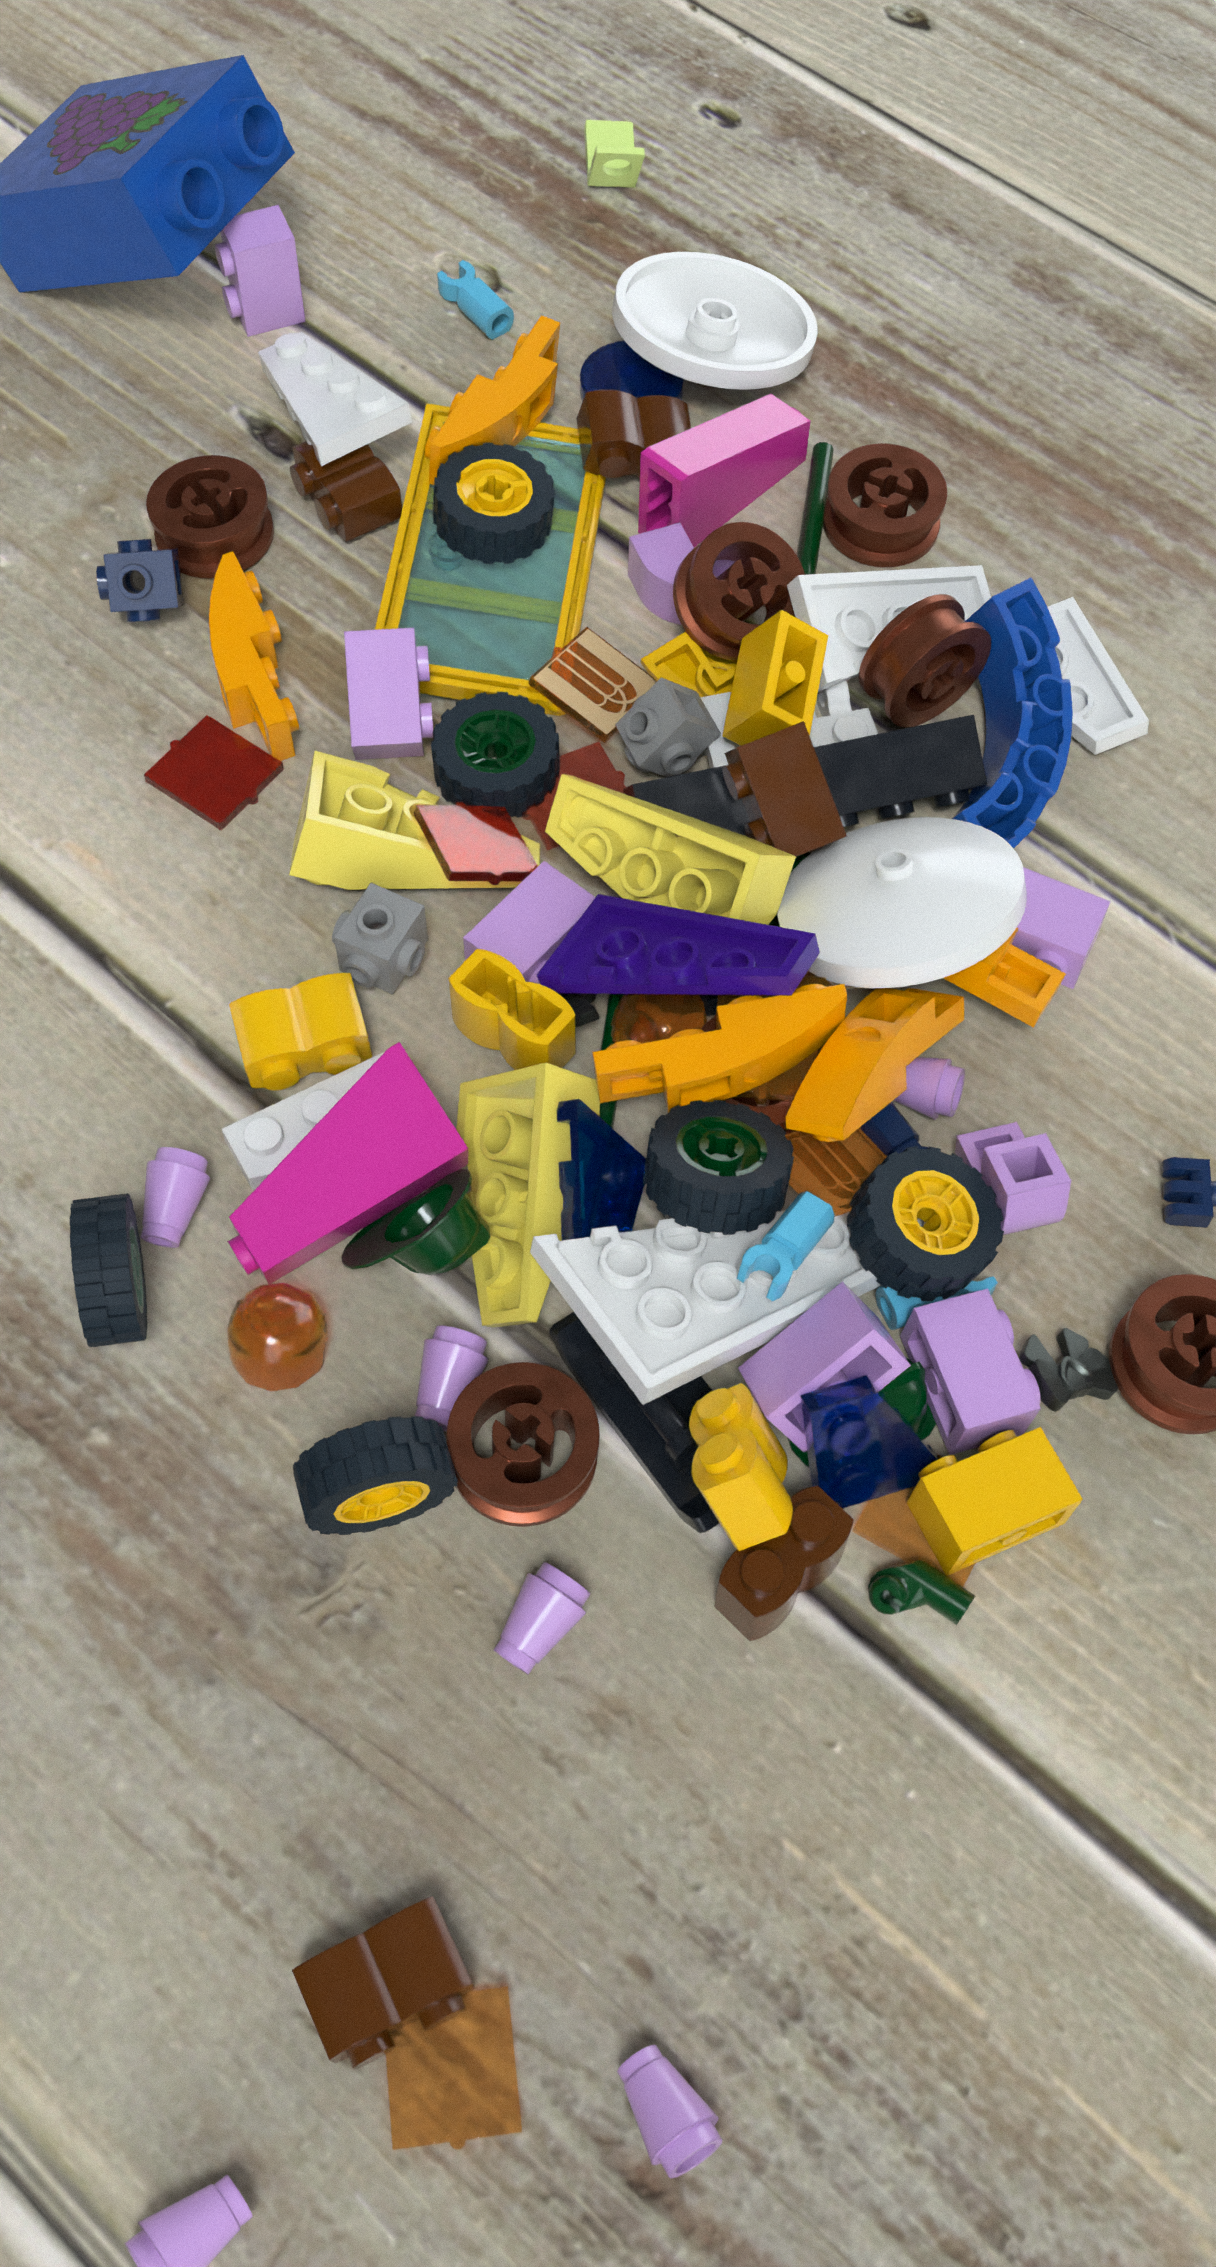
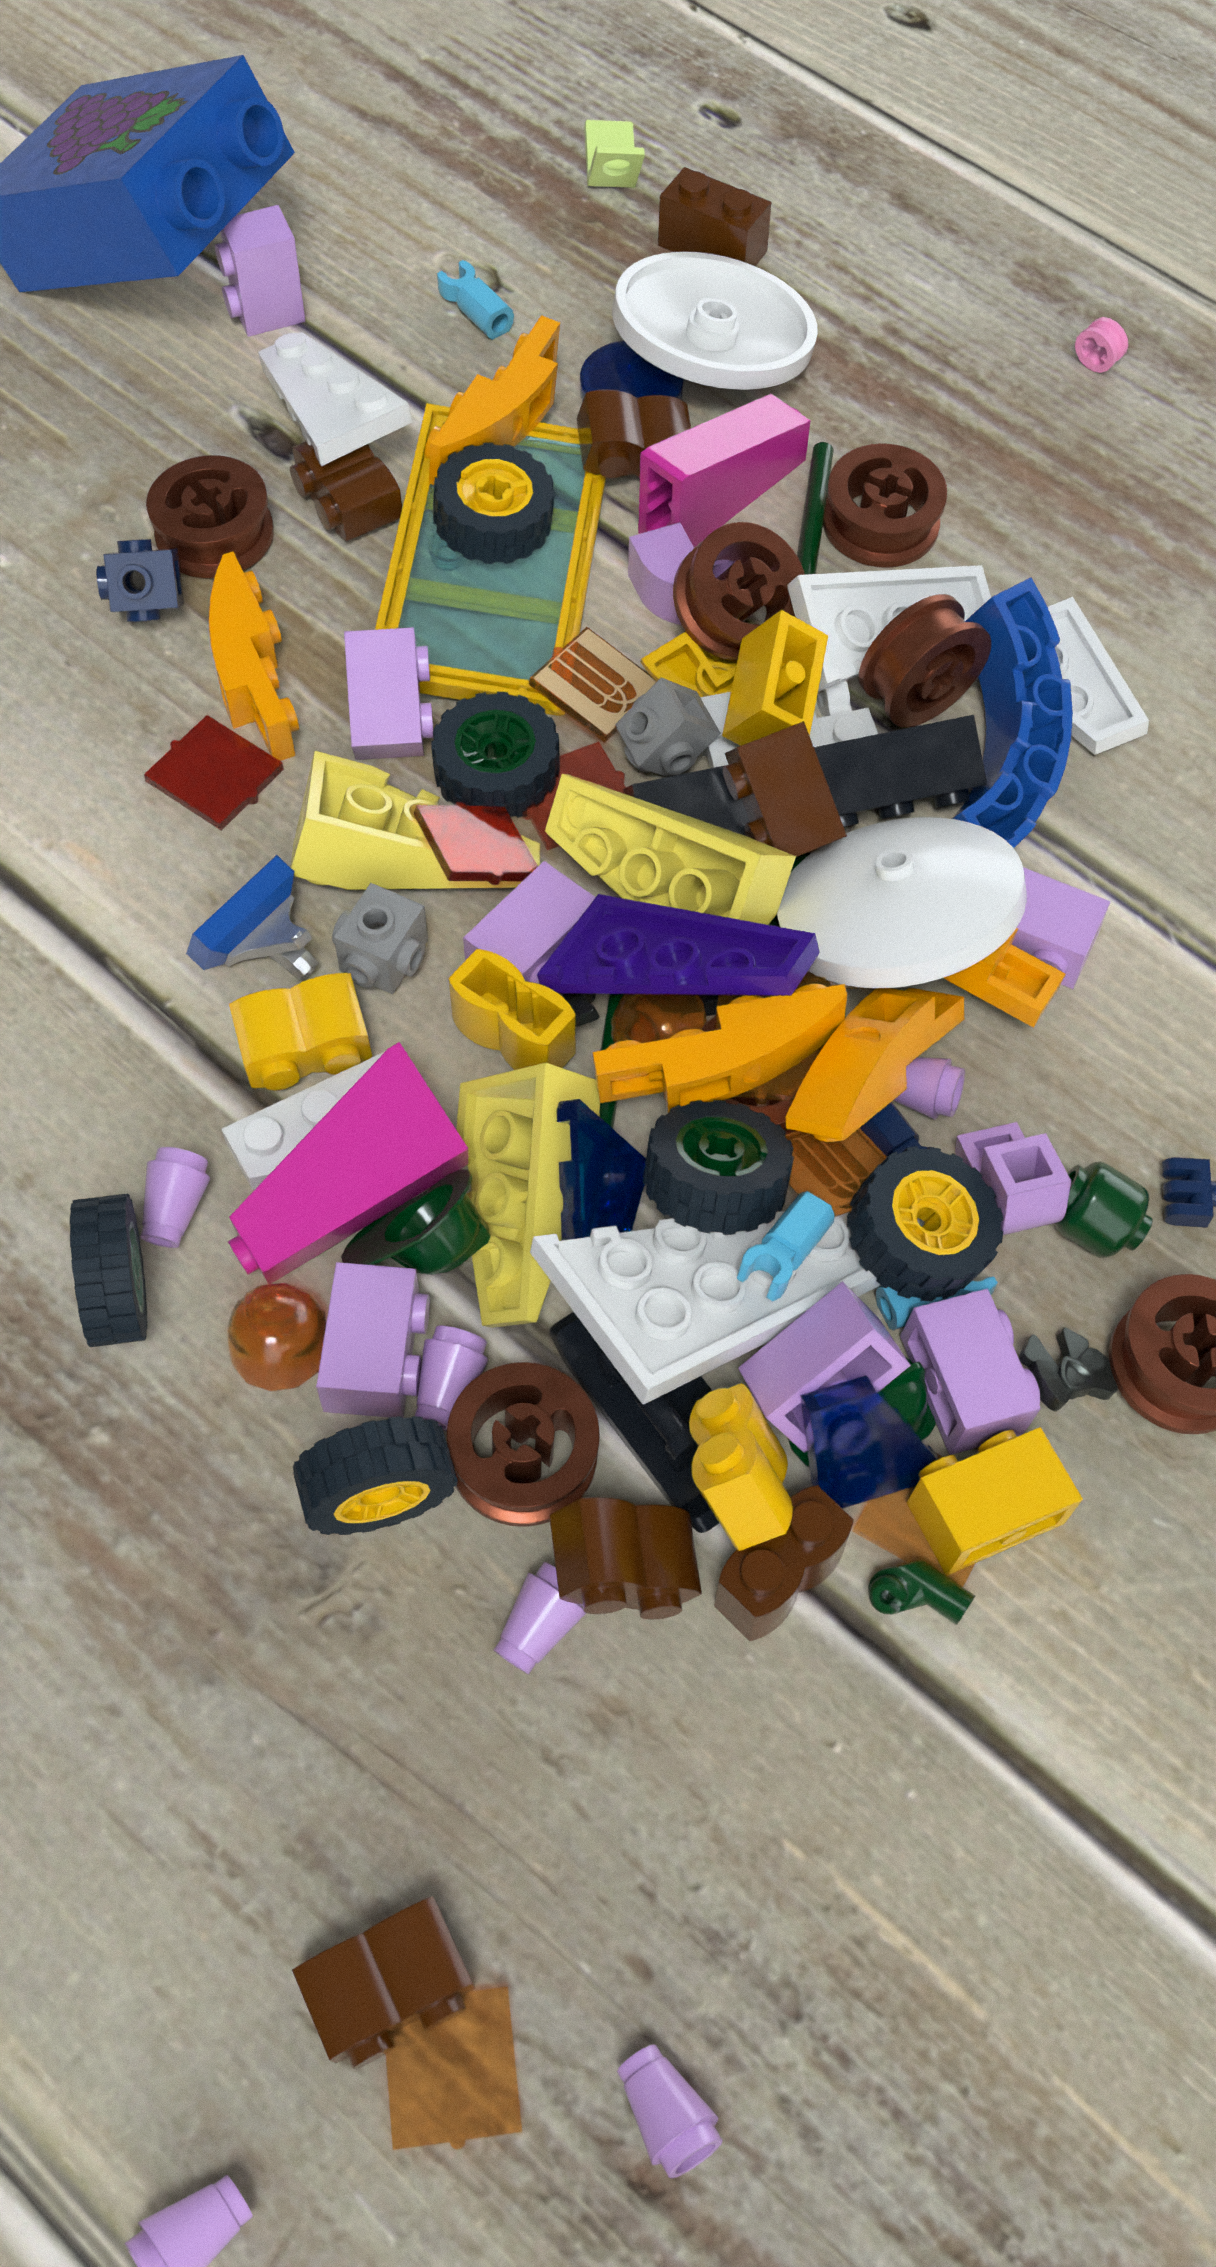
none -> piece [186,855,318,981]
none -> lavender brick [316,1262,430,1418]
none -> reddish brown brick [549,1497,702,1620]
none -> reddish brown brick [658,167,772,266]
none -> dark green head [1055,1161,1153,1258]
none -> bright pink bush [1075,317,1128,373]

